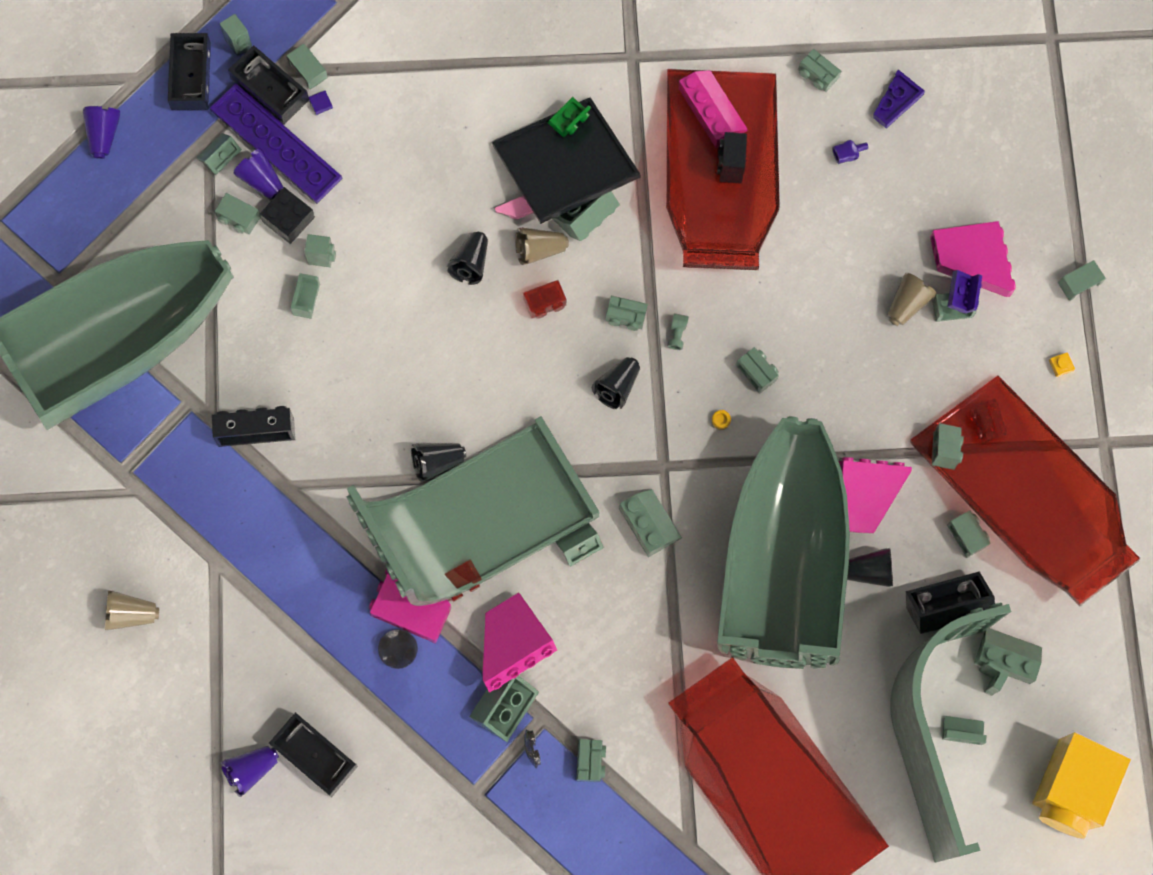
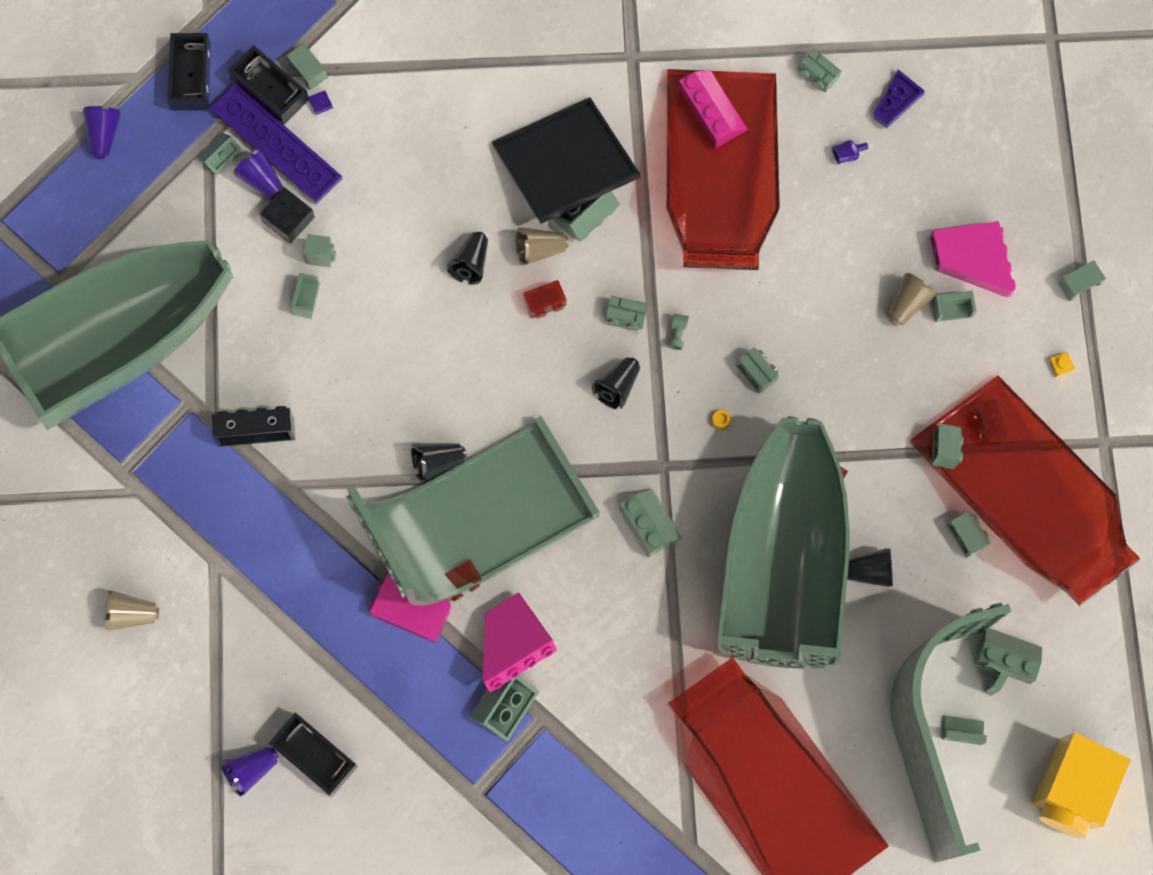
sand green brick [215,193,260,235] -> none
sand green brick [220,14,252,56] -> none
clear smoke dish [378,629,418,669] -> none
bright pink tile [495,196,533,220] -> none
clear smoke dish [524,729,541,769] -> none
green bracket [548,96,591,138] -> none
sand green panel [556,523,604,567] -> none
sand green brick [576,739,606,782] -> none
black brick [716,132,747,184] -> none
dark pink slope [838,457,912,533] -> none
black piece [905,571,995,634] -> none
dark purple bracket [947,270,982,314] -> none

